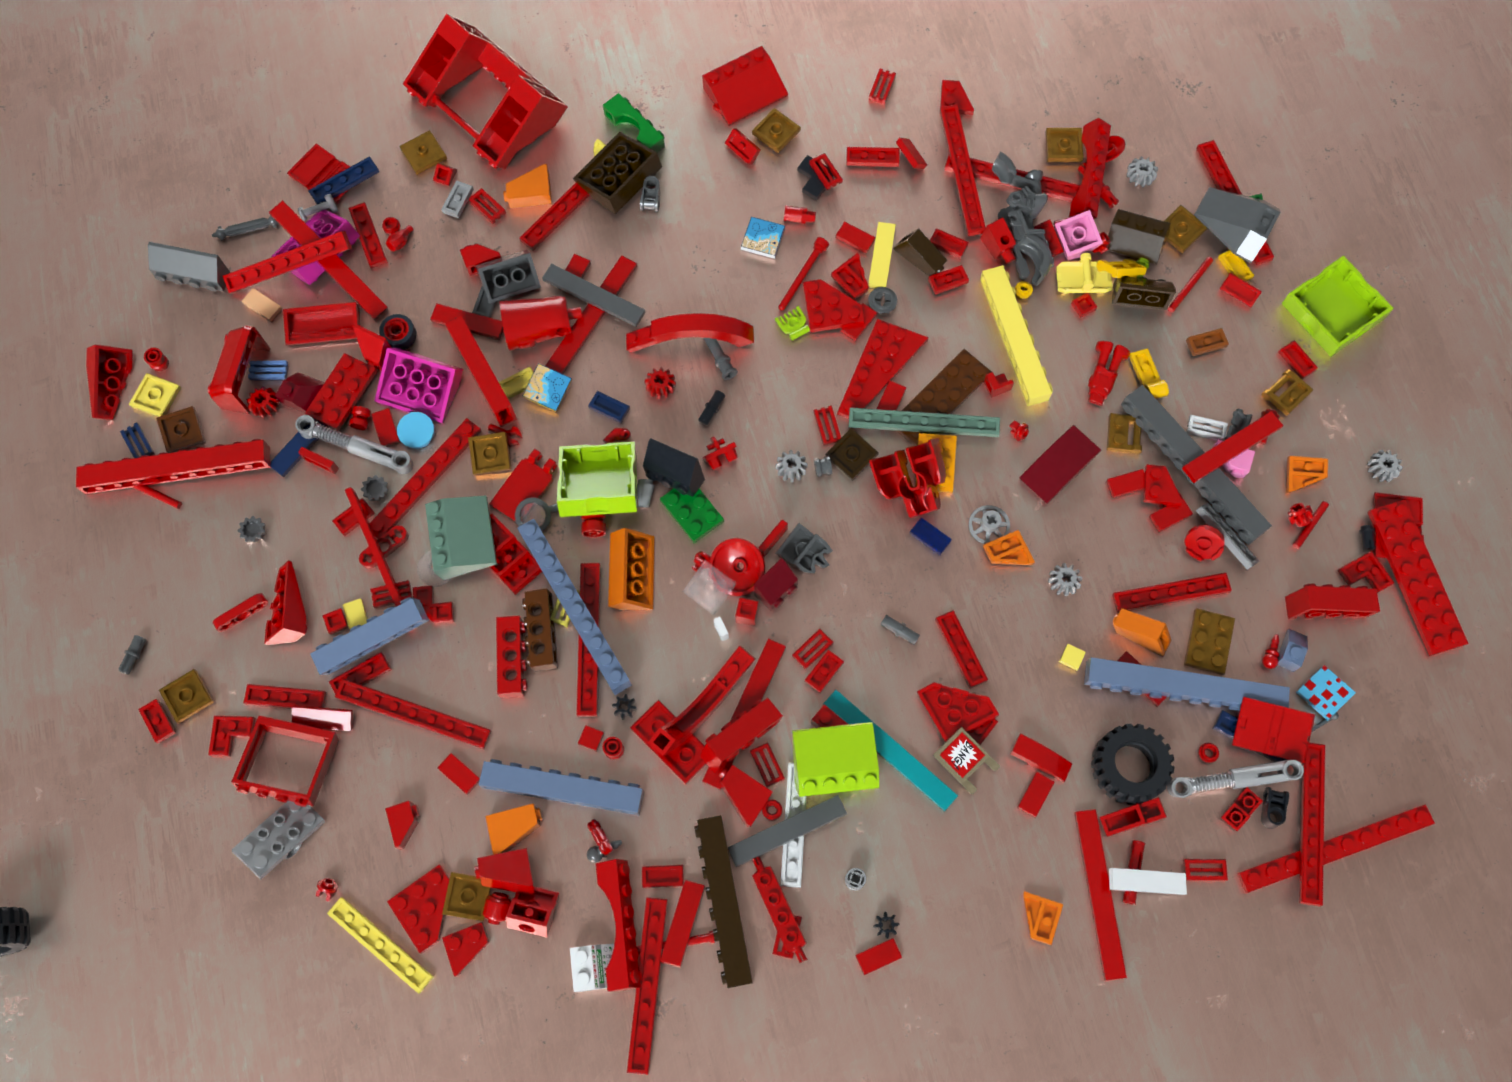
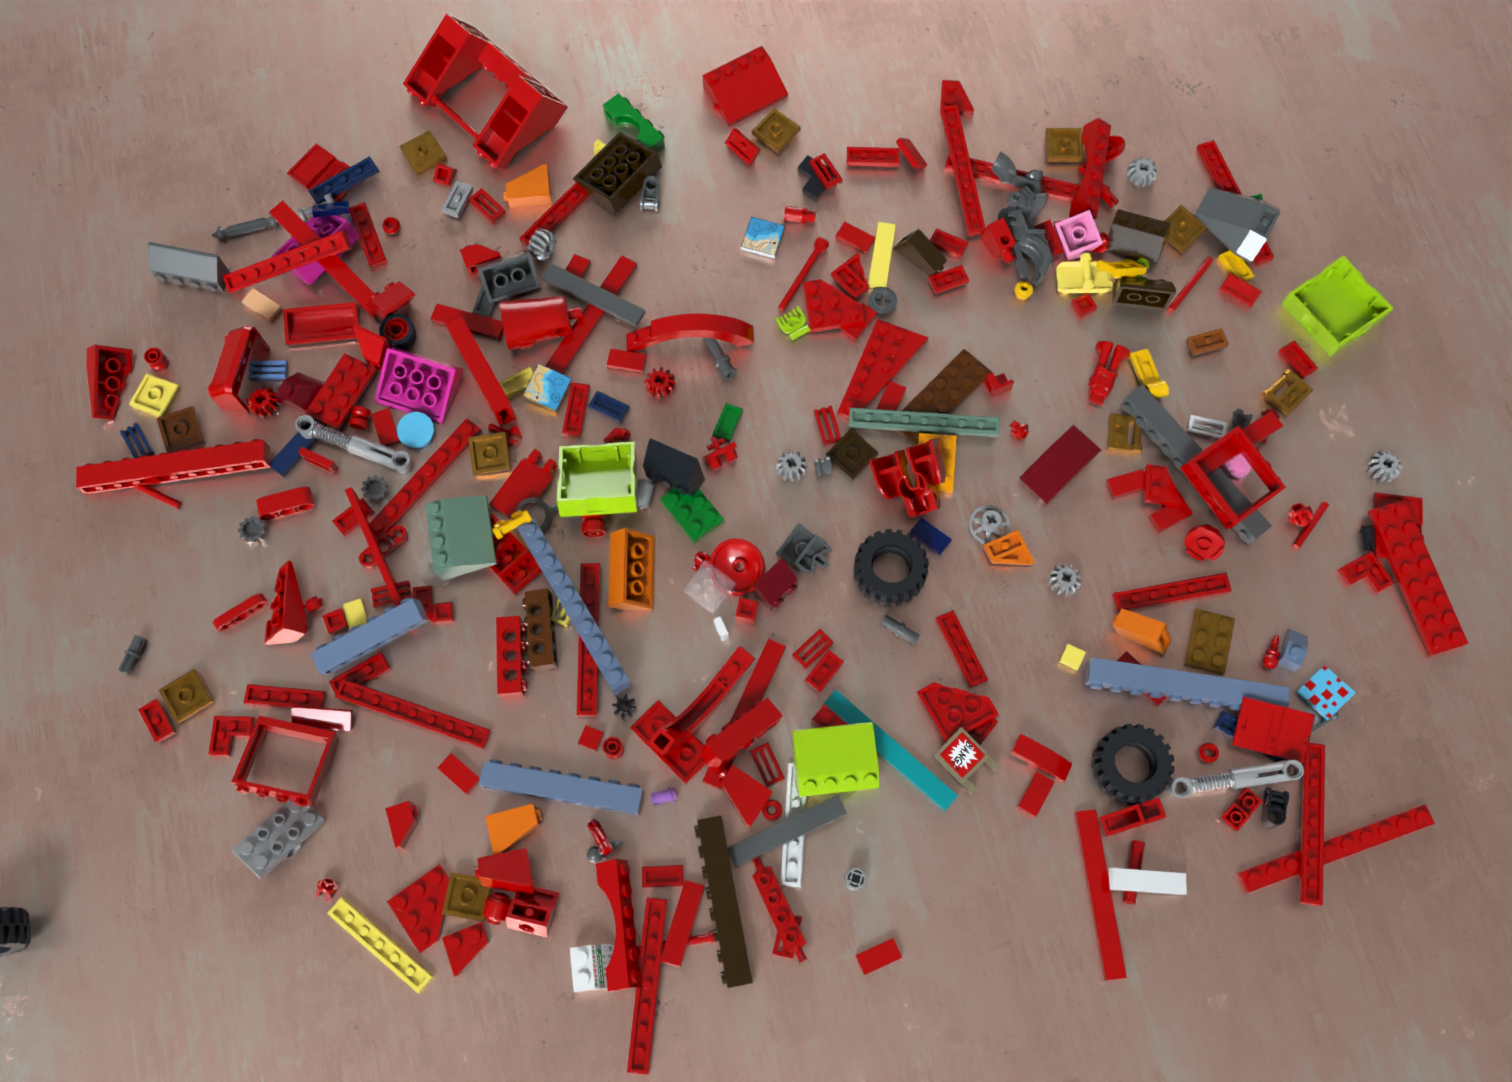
red piece [386,225,414,252] -> none
black axle [698,390,725,425] -> none
red tile [759,520,788,557] -> none
red tile [869,68,896,105] -> none
black gear [873,912,900,939] -> none
light yellow brick [980,265,1053,406] -> none
orange wing [1023,891,1063,946] -> none
red tile [1183,859,1228,881] -> none
light grey tile [1196,503,1259,570] -> none
red wedge [1285,583,1380,619] -> none
orange wing [1286,456,1328,493] -> none
none -> red beam [256,487,314,521]
none -> red plate [304,596,324,612]
none -> clear blue tile [312,201,350,218]
none -> red slope [367,281,416,322]
none -> yellow plate [492,510,532,540]
none -> light grey gear [527,228,557,261]
none -> red tile [562,382,591,438]
none -> red tile [607,348,647,373]
none -> medium lavender pin [651,786,677,806]
none -> green tile [712,403,743,443]
none -> black tyre [853,529,929,607]
none -> red window [1180,425,1286,530]

